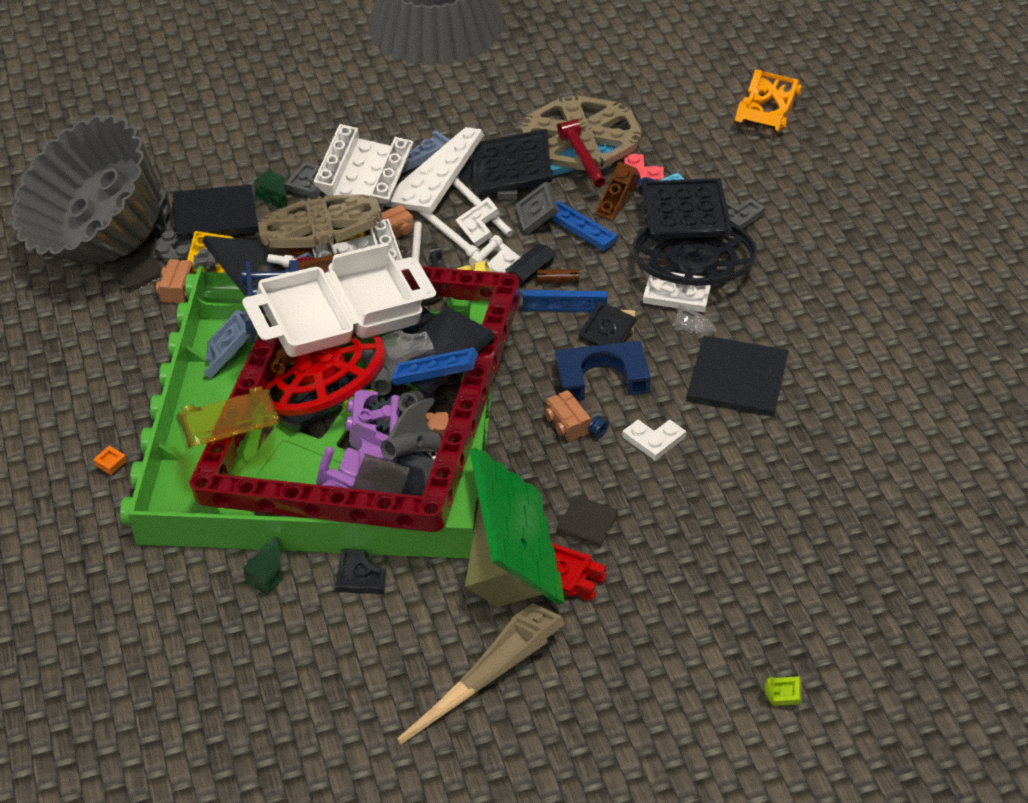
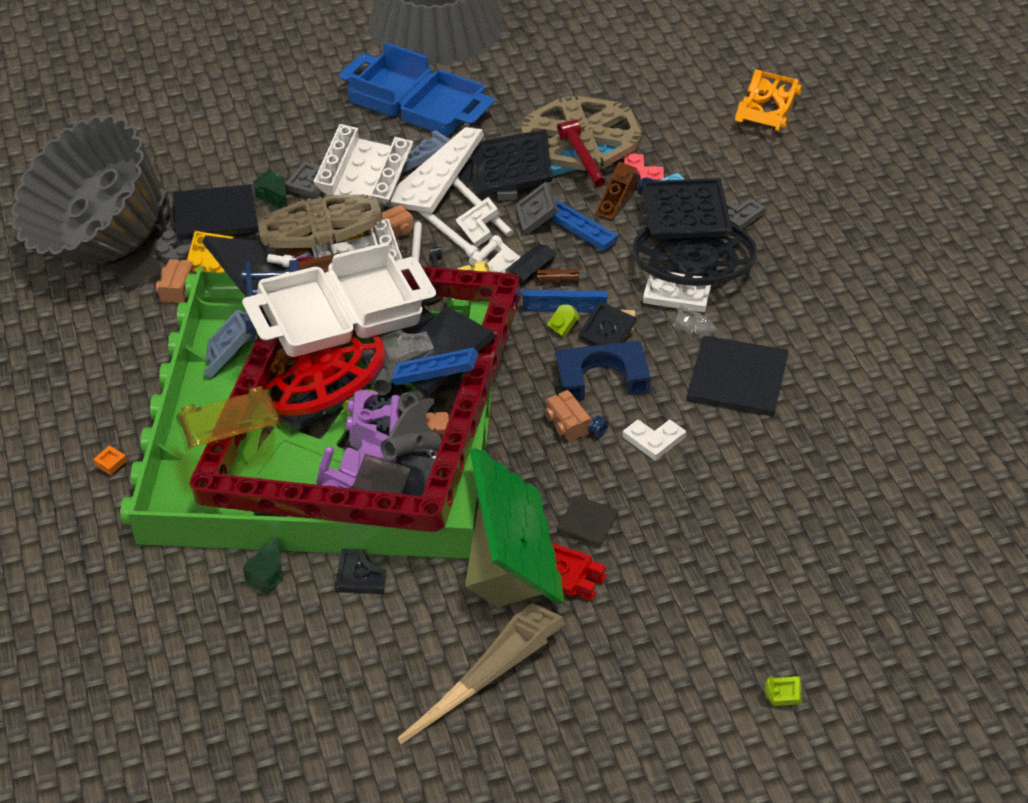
dark grey gear [193,248,218,272] -> none
none -> blue piece [339,43,494,136]
none -> lime plate [547,305,580,337]

